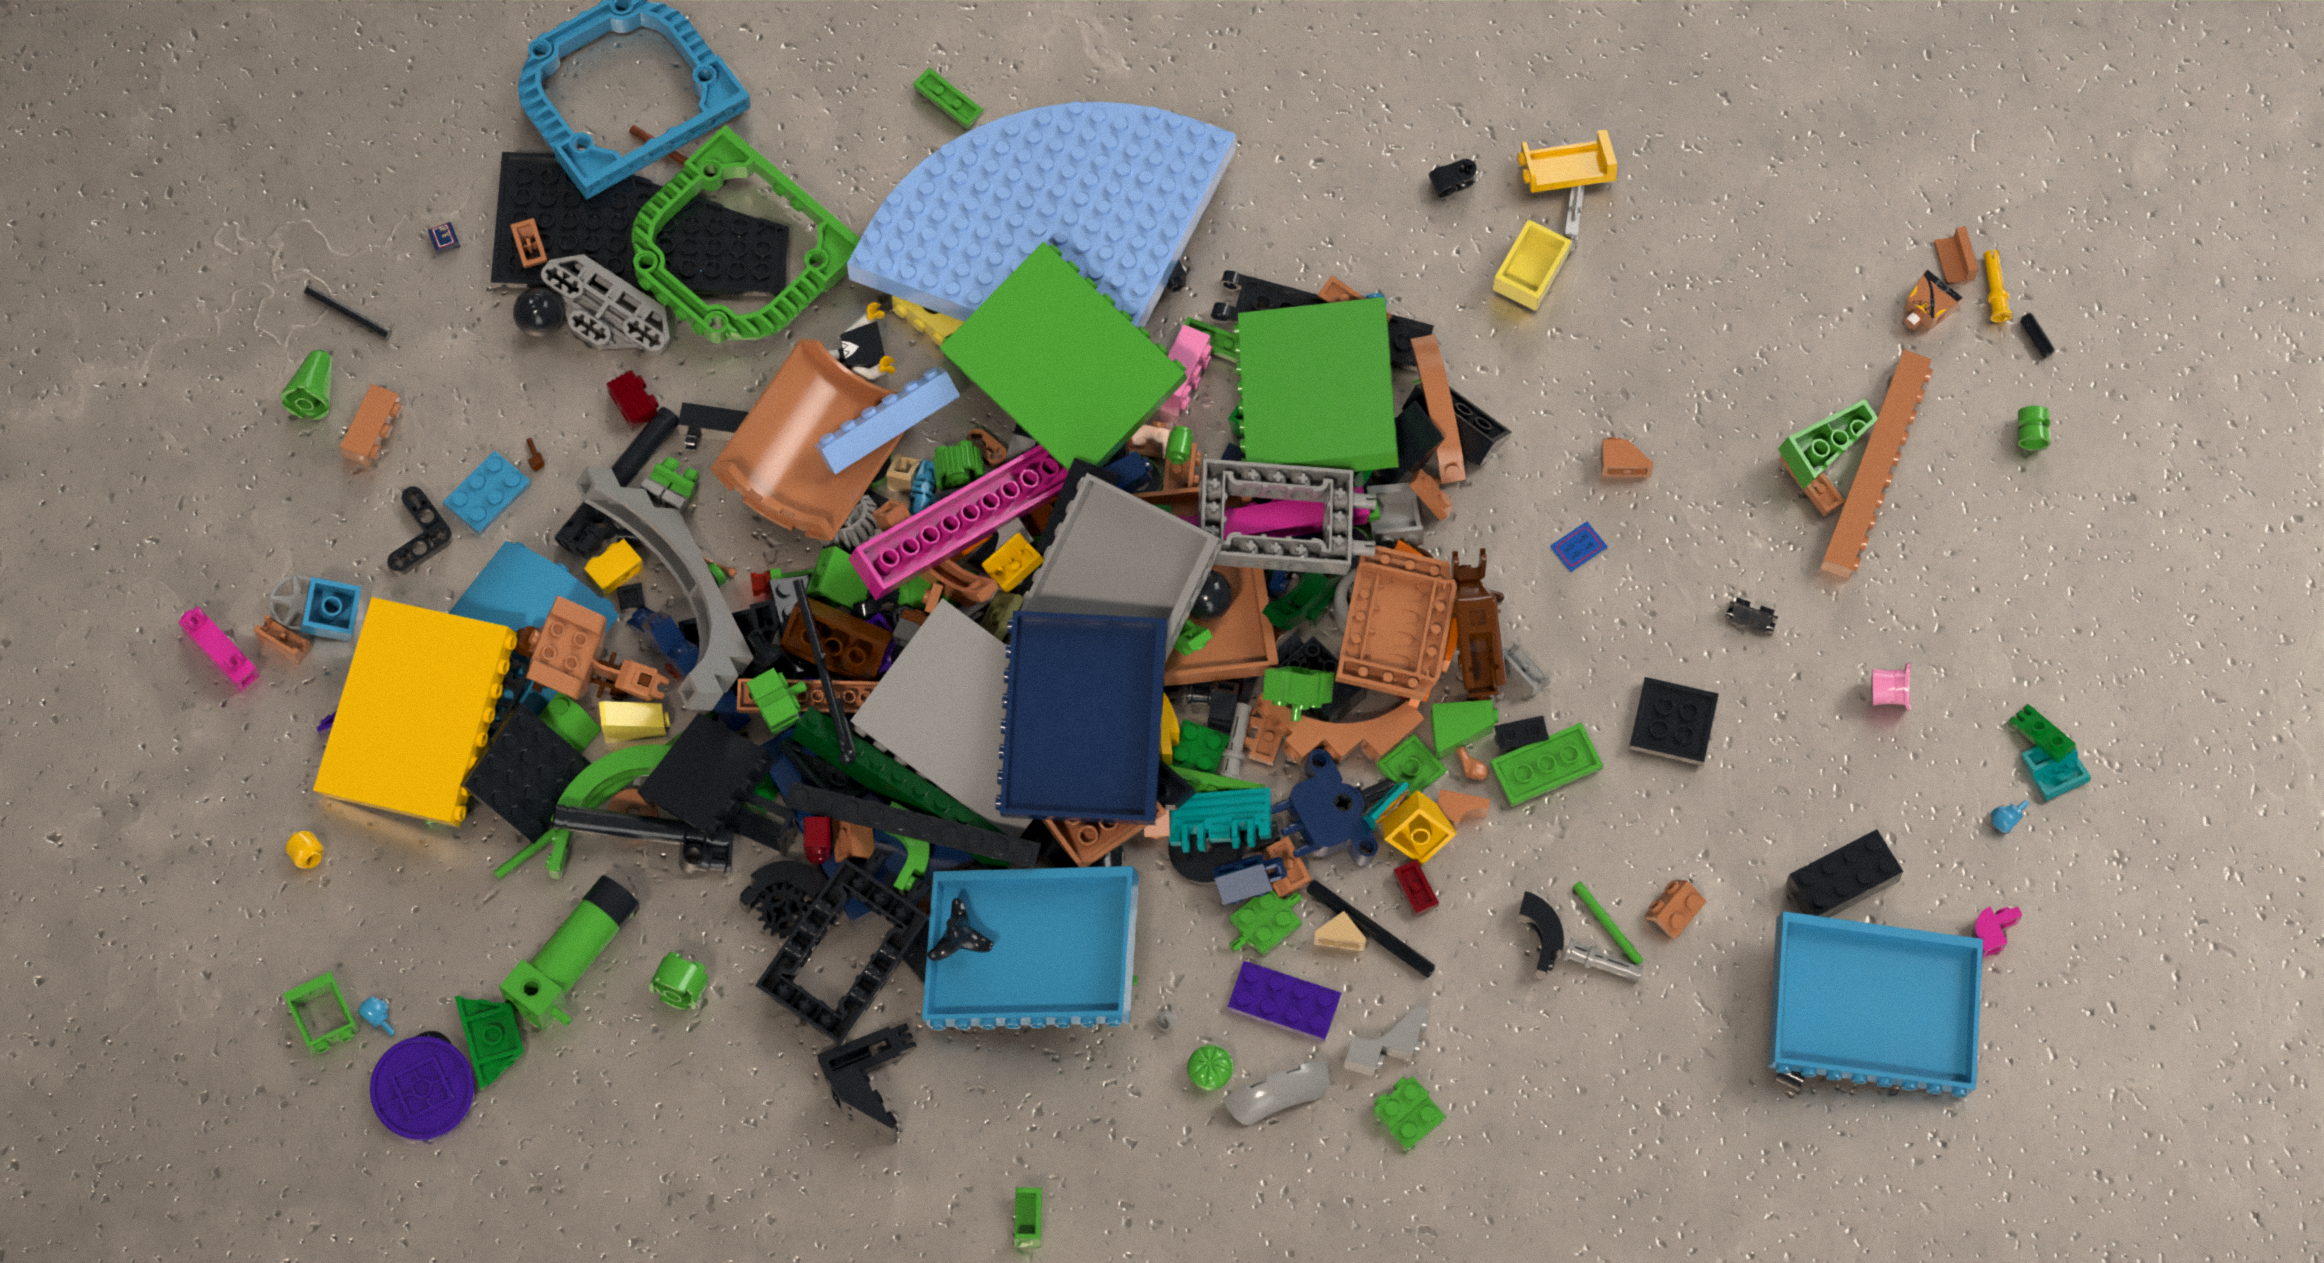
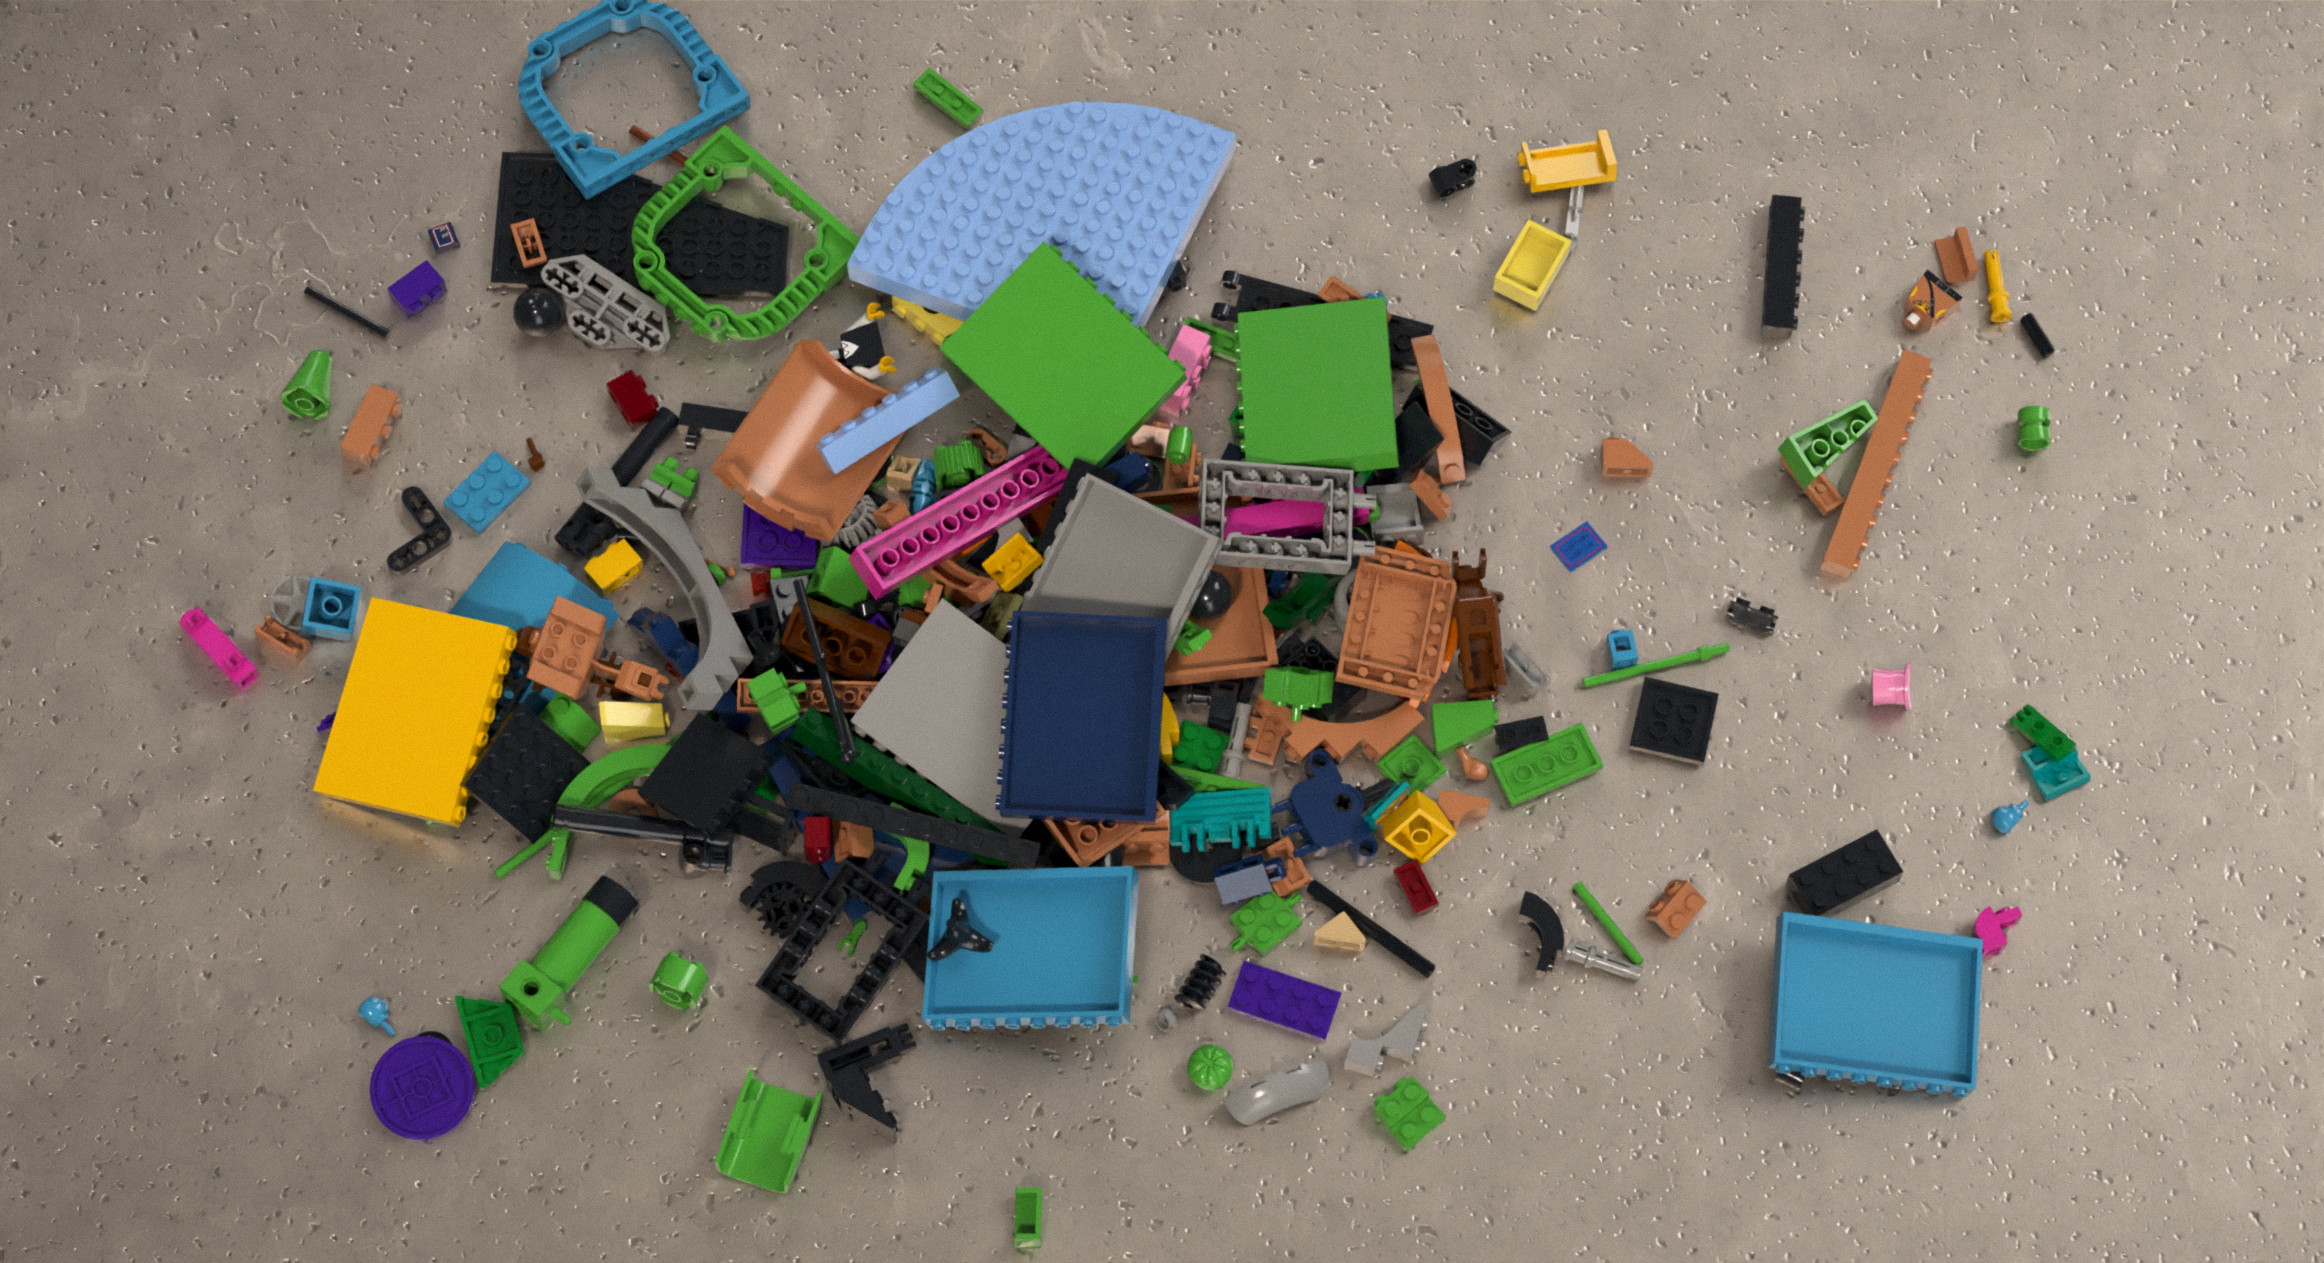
bright green window [283,971,359,1055] -> none
yellow head [285,831,324,869] -> none
black tile [617,583,646,613] -> none
none -> dark purple brick [387,260,447,319]
none -> bright green piece [715,1069,823,1194]
none -> dark purple plate [740,503,817,569]
none -> bright green piece [838,920,867,958]
none -> nougat bracket [1120,830,1170,866]
none -> black piece [1174,954,1227,1011]
none -> bright green bar [1582,642,1730,688]
none -> dark azure brick [1606,629,1638,671]
none -> black brick [1761,195,1805,339]

